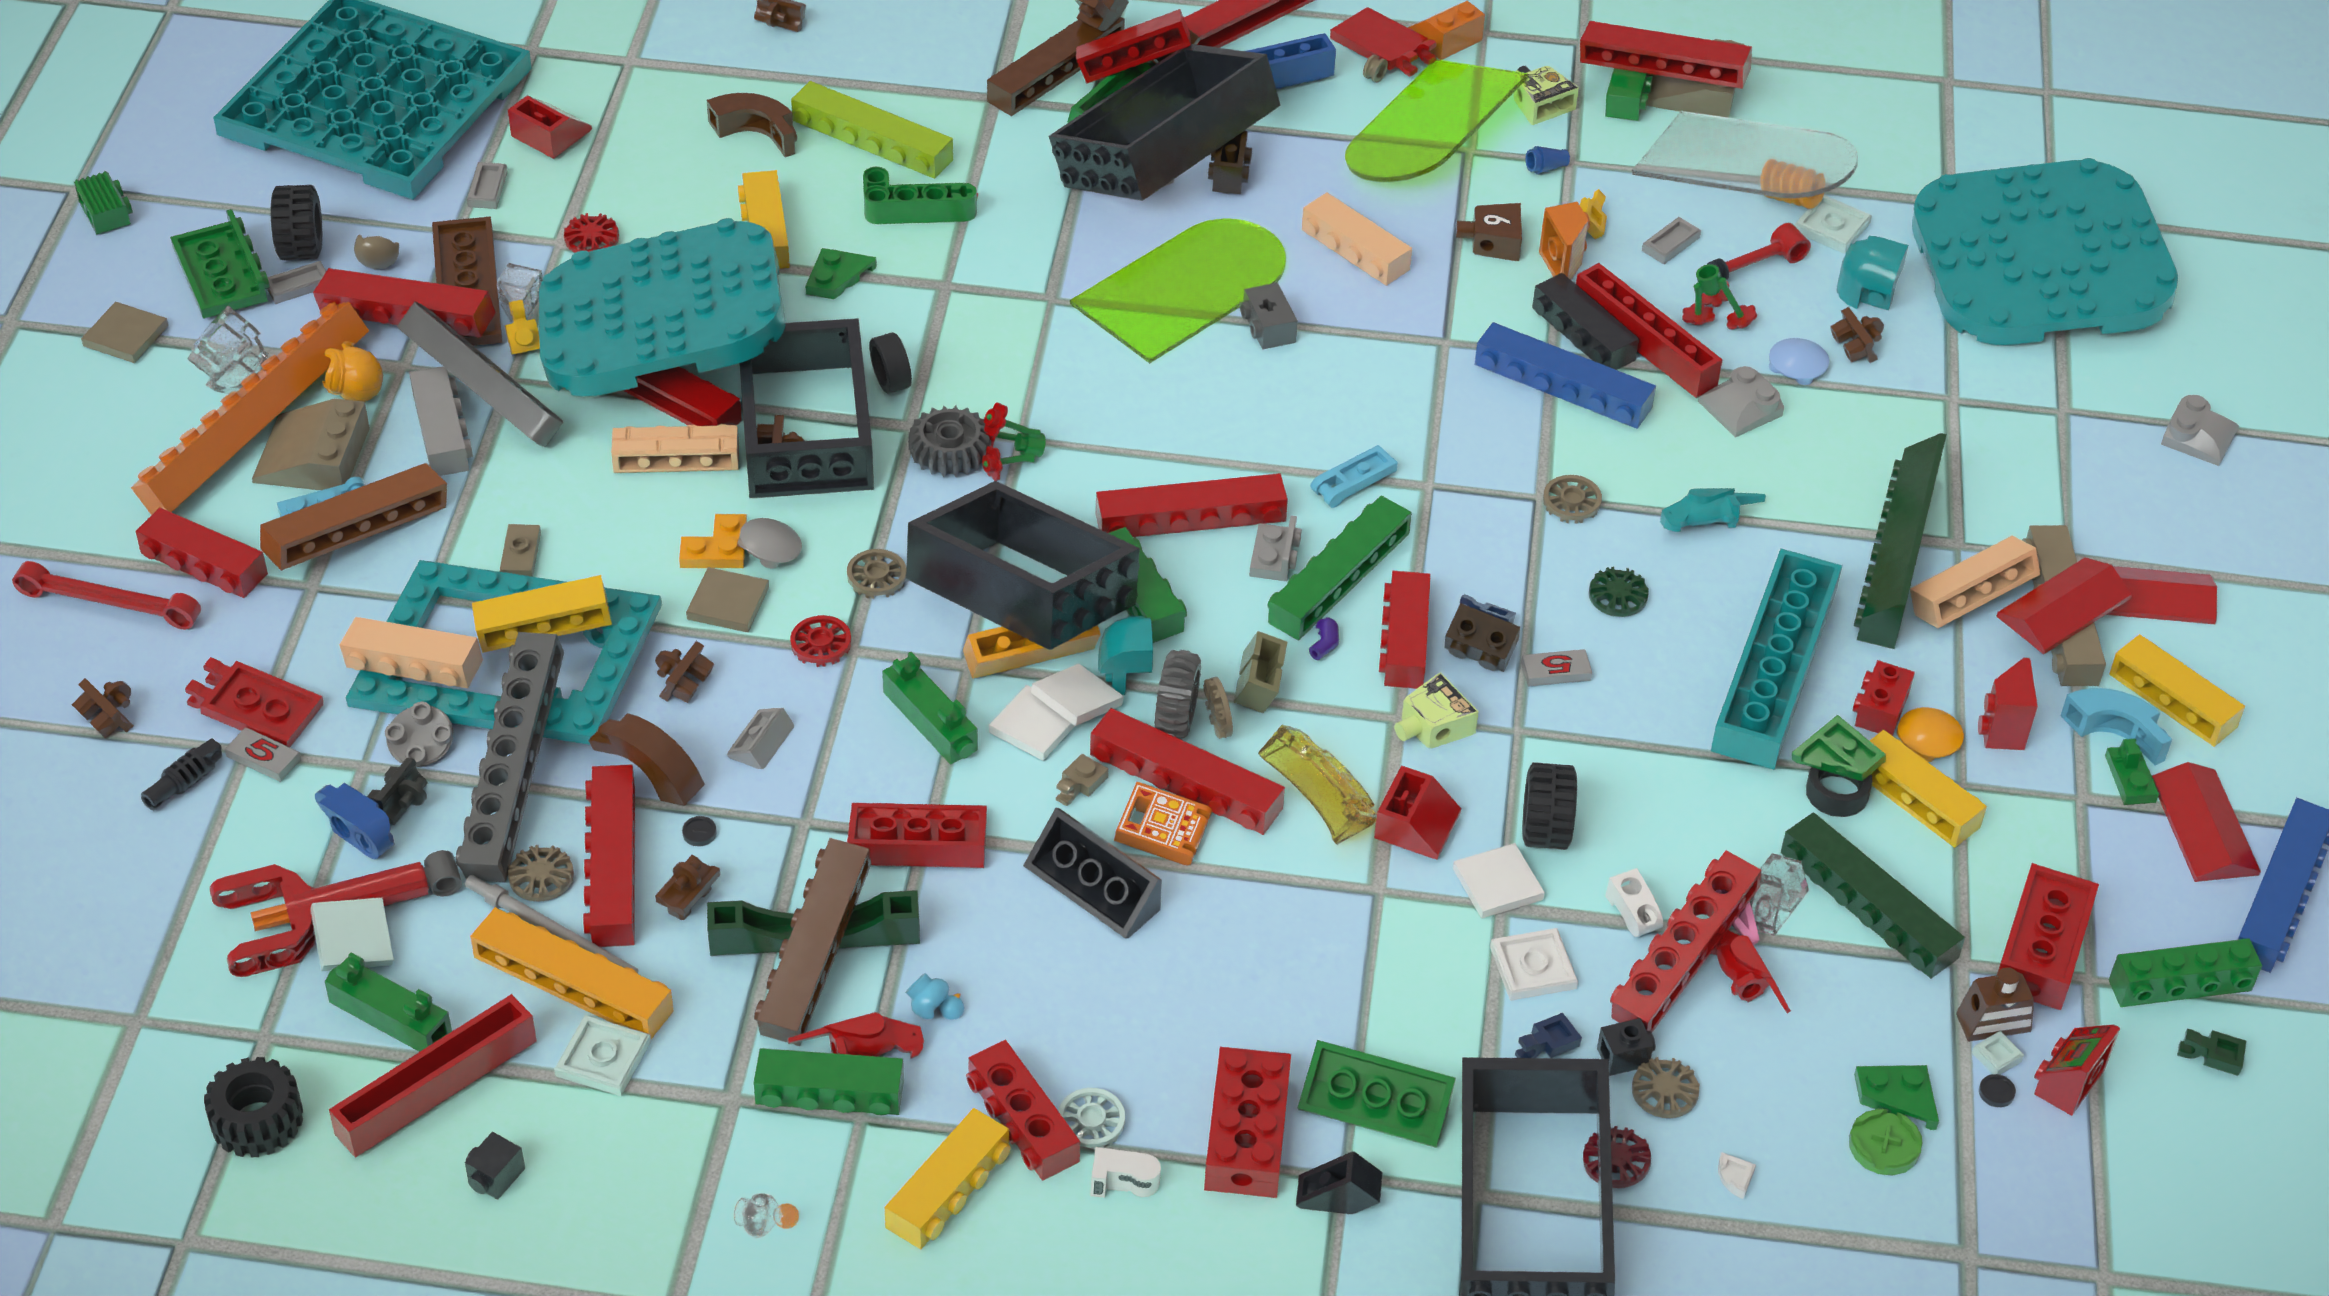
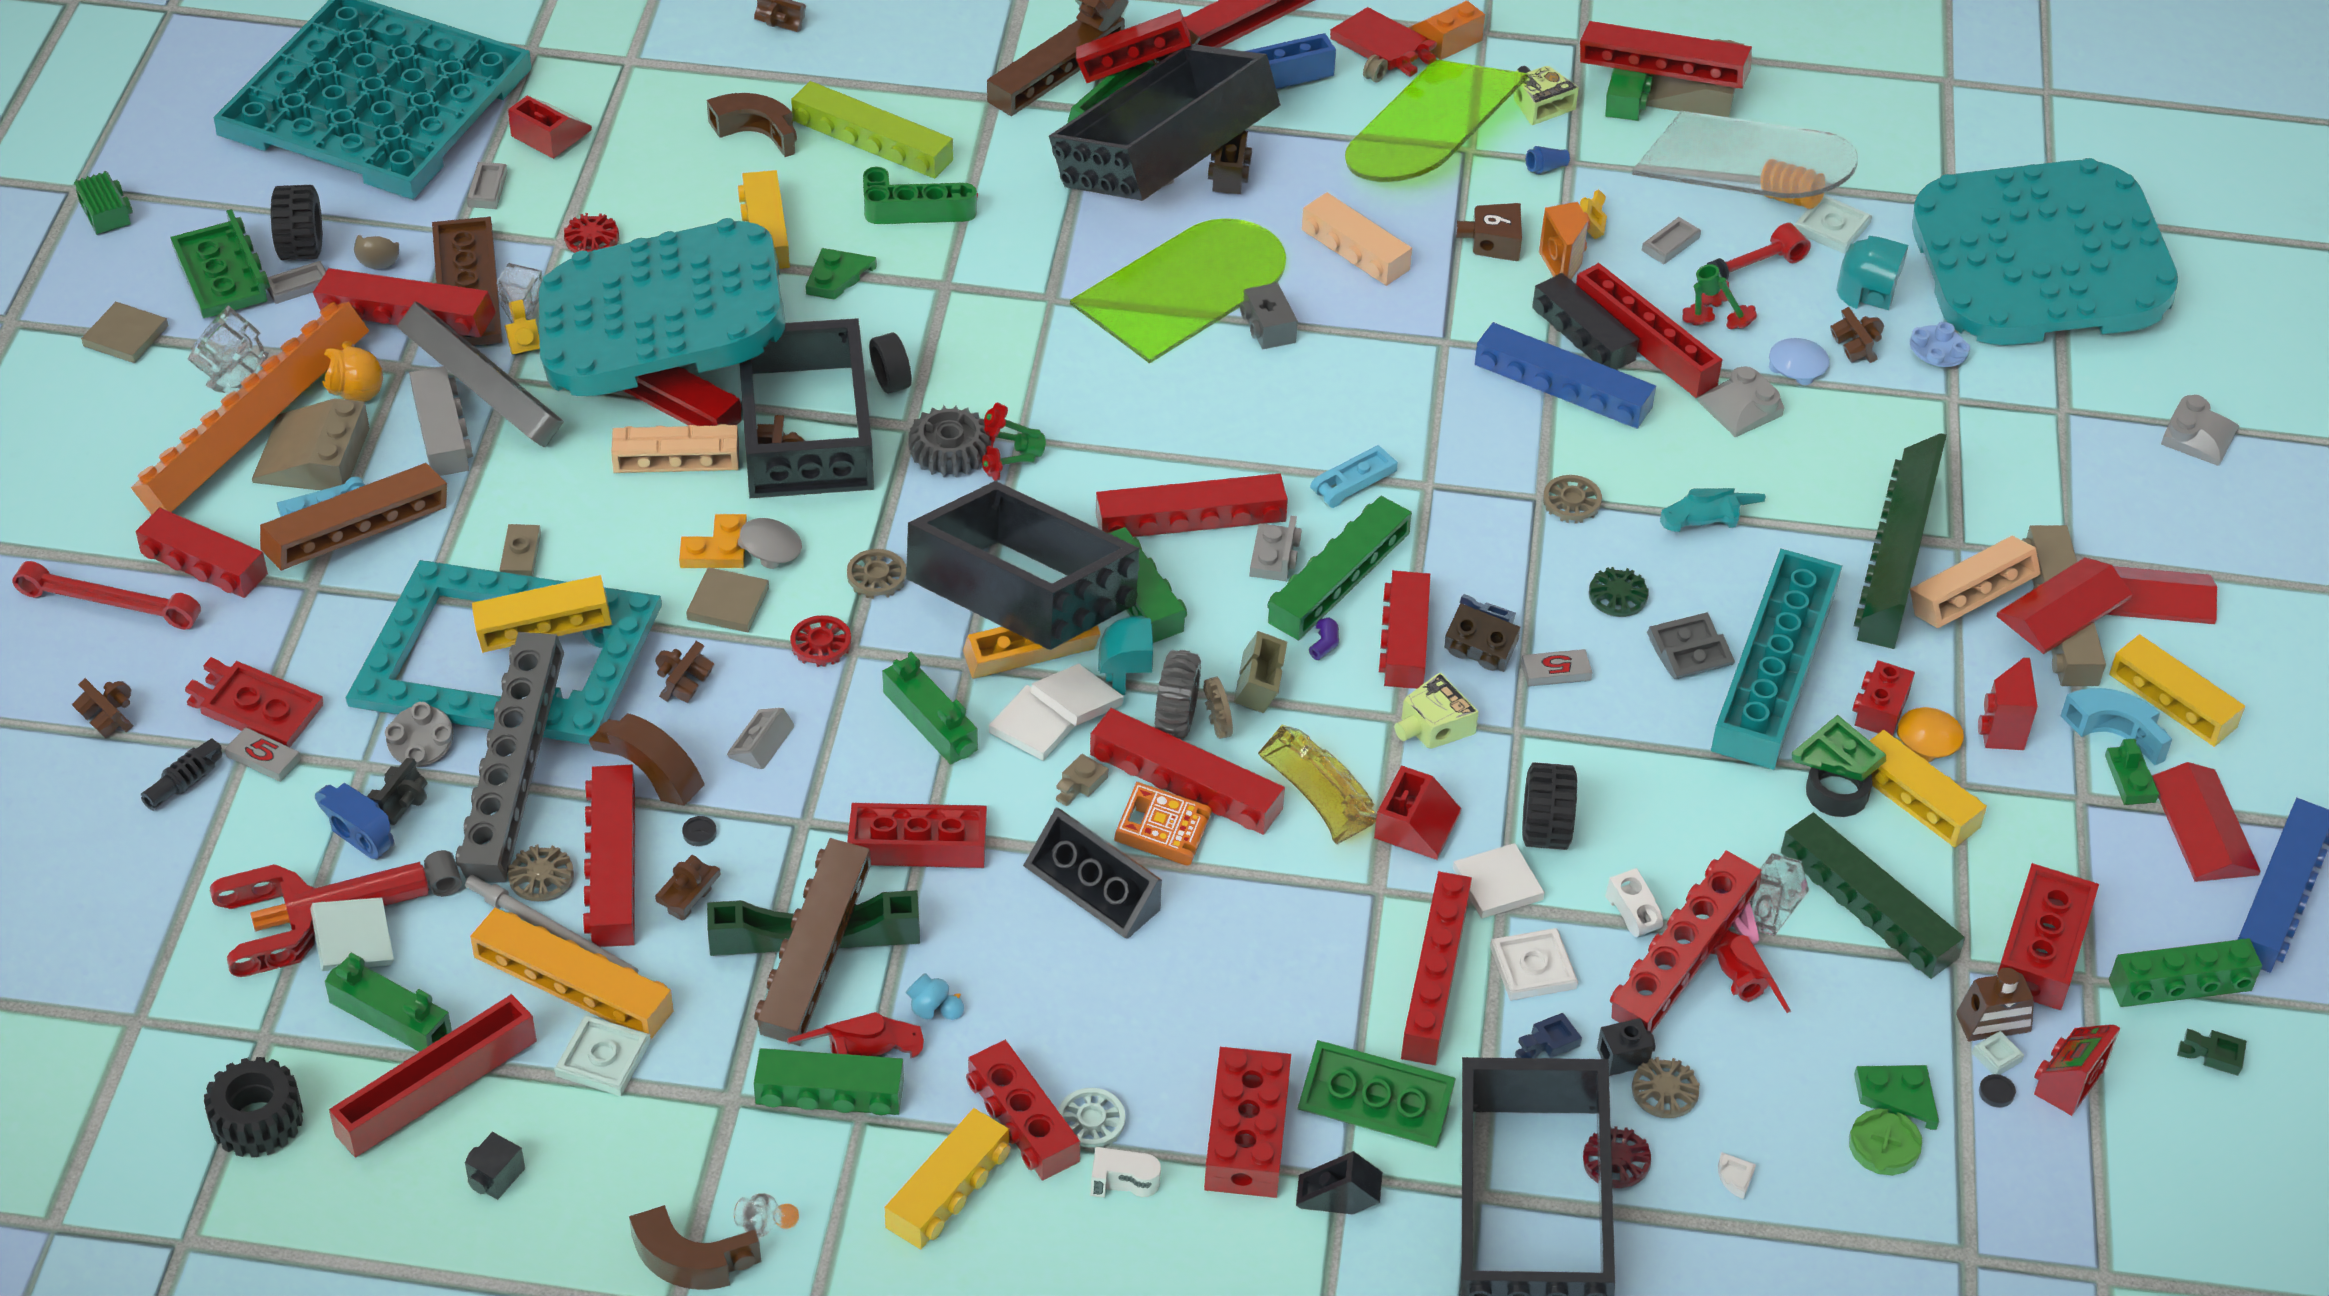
light nougat brick [339,617,483,688] -> none
none -> reddish brown arch [629,1205,761,1290]
none -> red brick [1401,871,1472,1066]
none -> dark grey slope [1647,612,1735,679]
none -> light blue dish [1910,322,1970,367]

